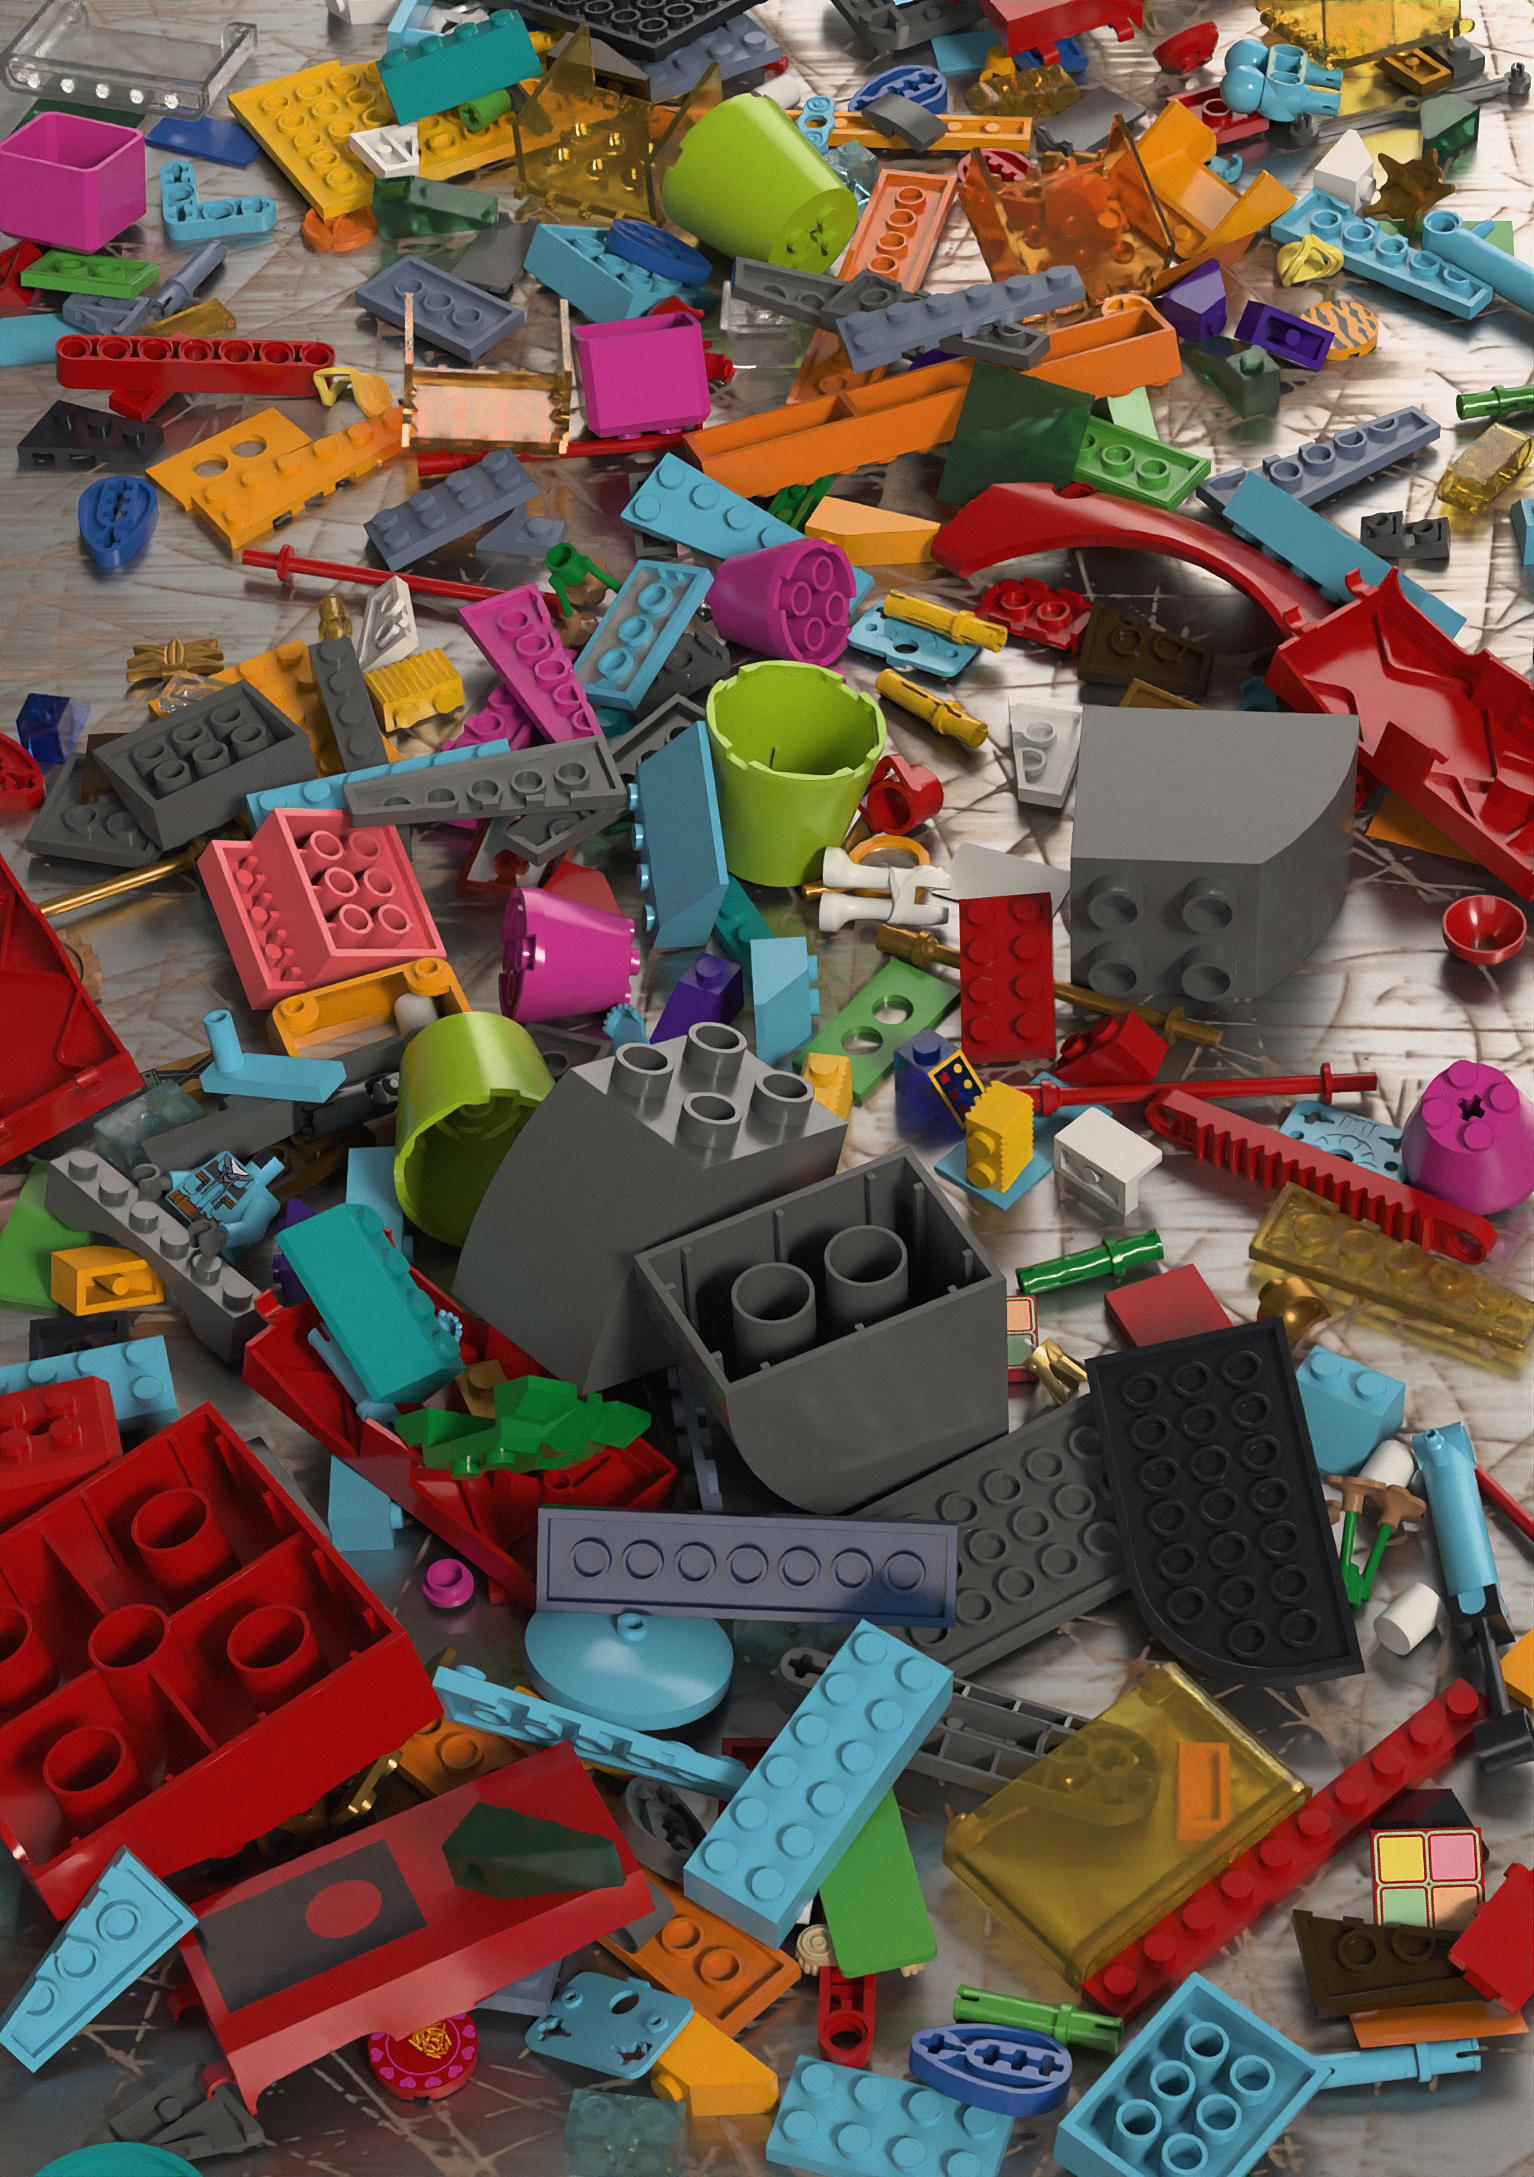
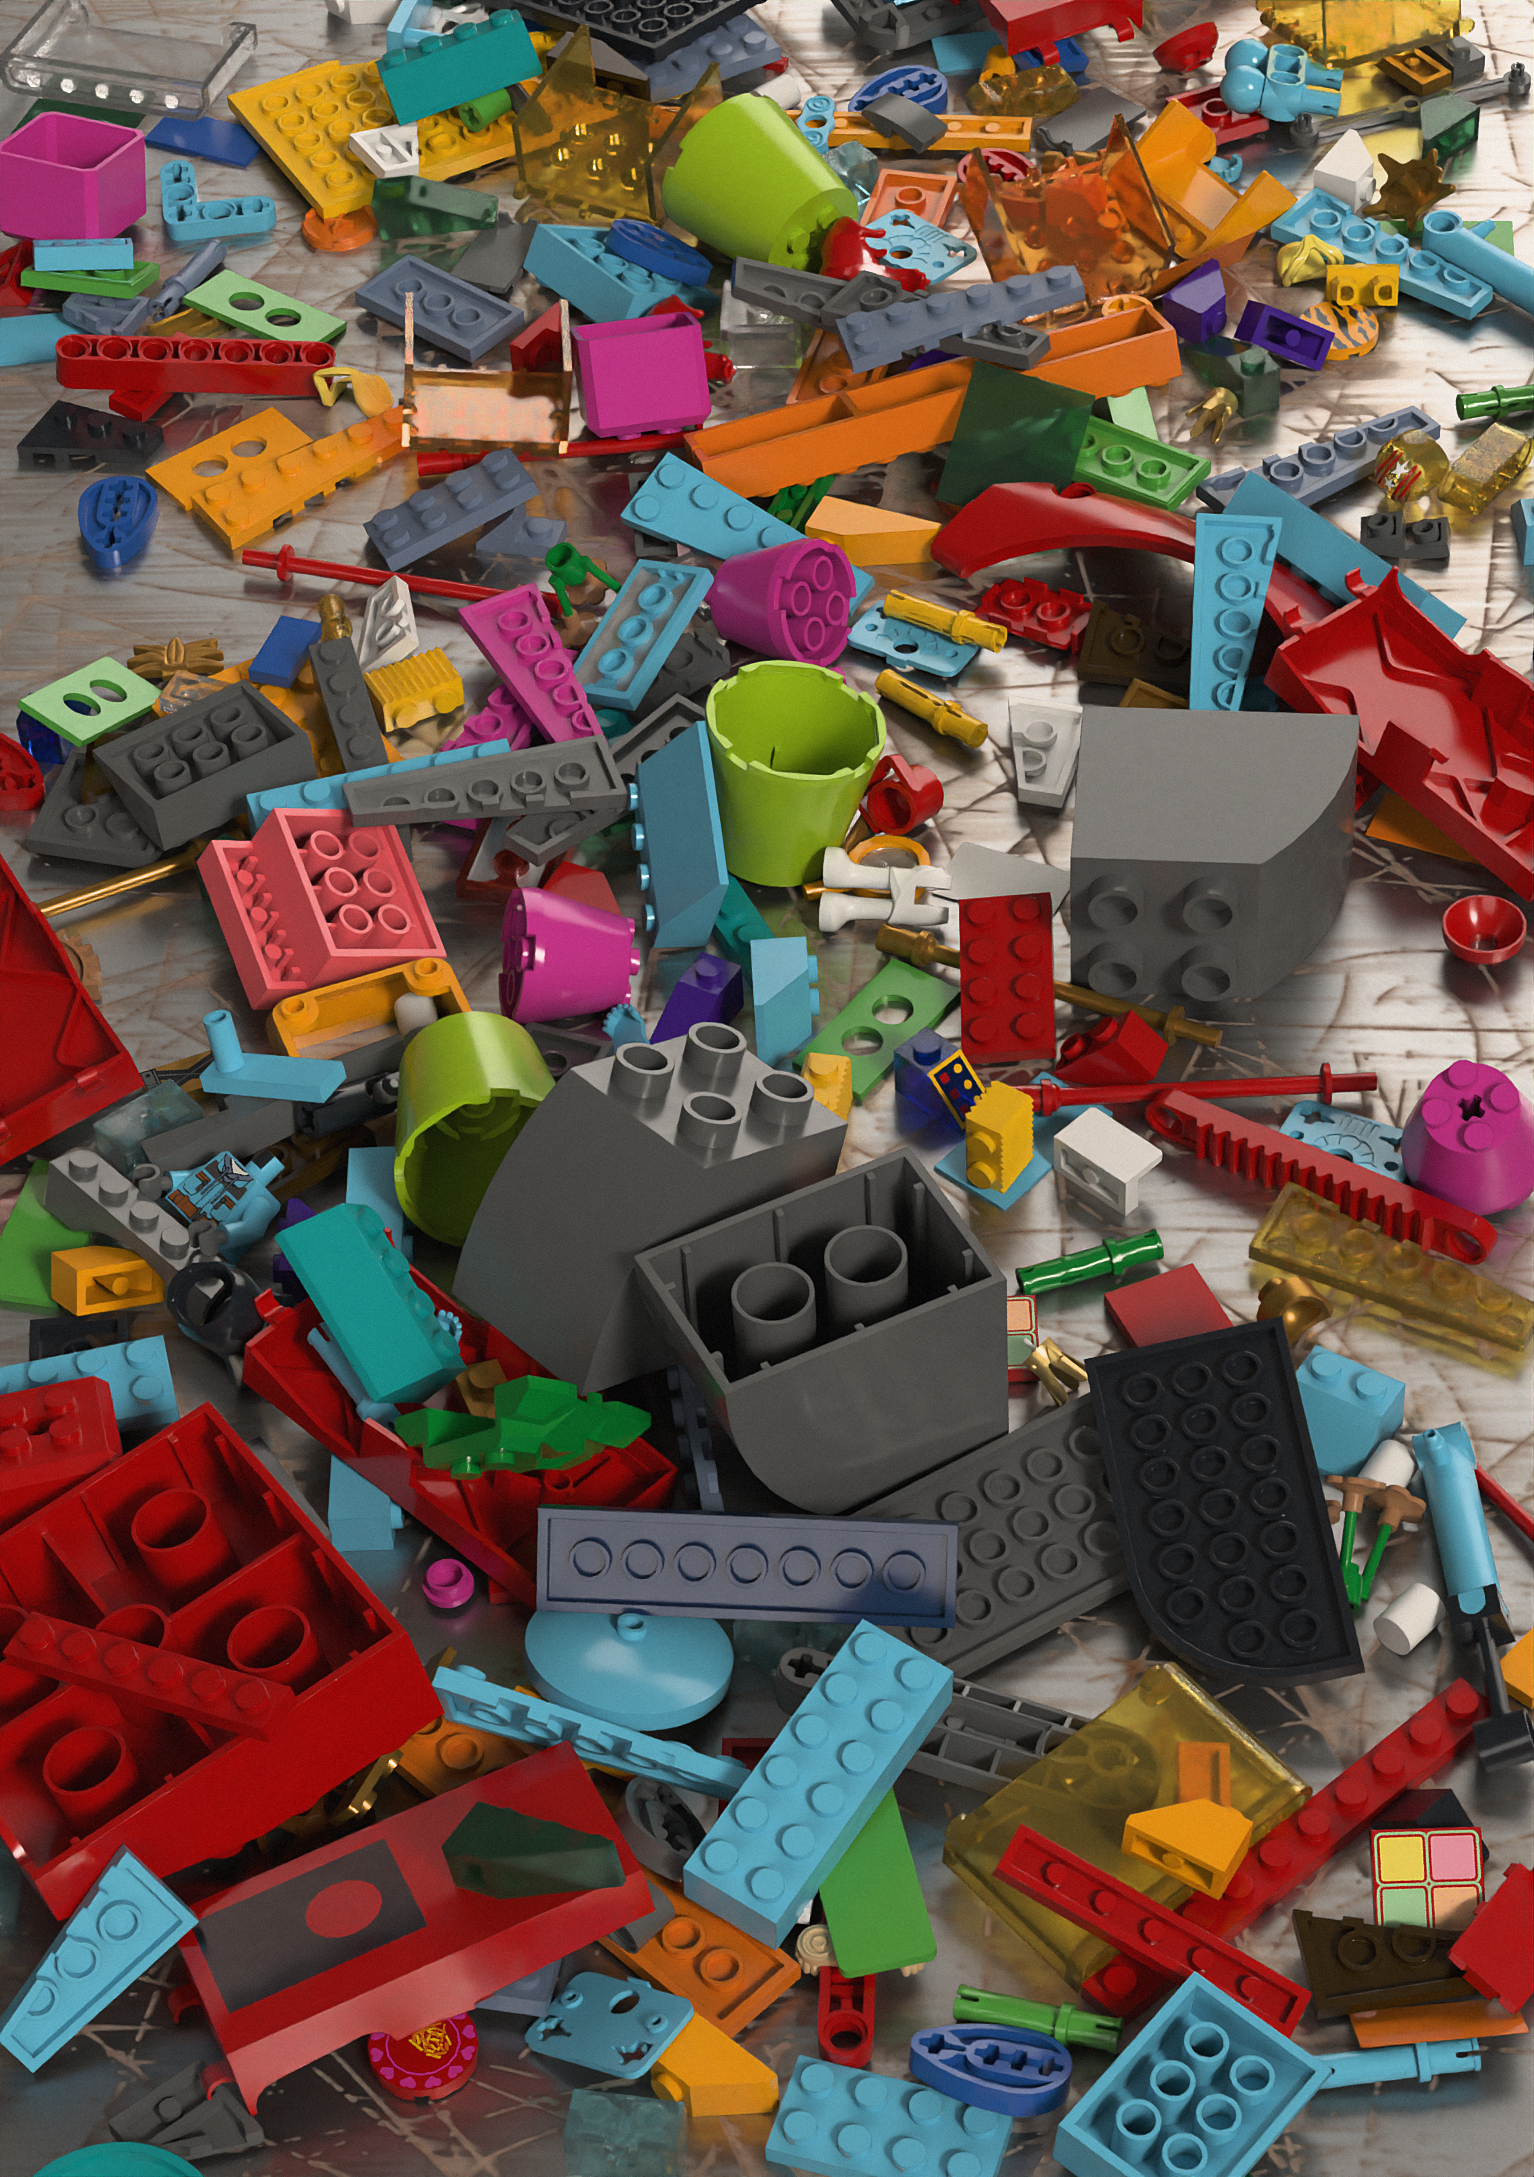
none -> red plate [3,1612,297,1743]
none -> piece [17,656,166,748]
none -> medium azure piece [32,238,134,271]
none -> black piece [167,1261,295,1391]
none -> bright green piece [183,269,347,343]
none -> blue tile [248,615,322,689]
none -> red slope [509,302,574,381]
none -> red piece [818,216,931,293]
none -> medium azure axle [865,209,977,285]
none -> red plate [992,1823,1313,2039]
none -> light orange slope [1121,1798,1254,1900]
none -> pearl gold piece [1185,387,1238,445]
none -> medium azure wing [1189,513,1283,711]
none -> yellow hips [1324,263,1399,306]
none -> clear yellow helmet [1374,428,1450,503]

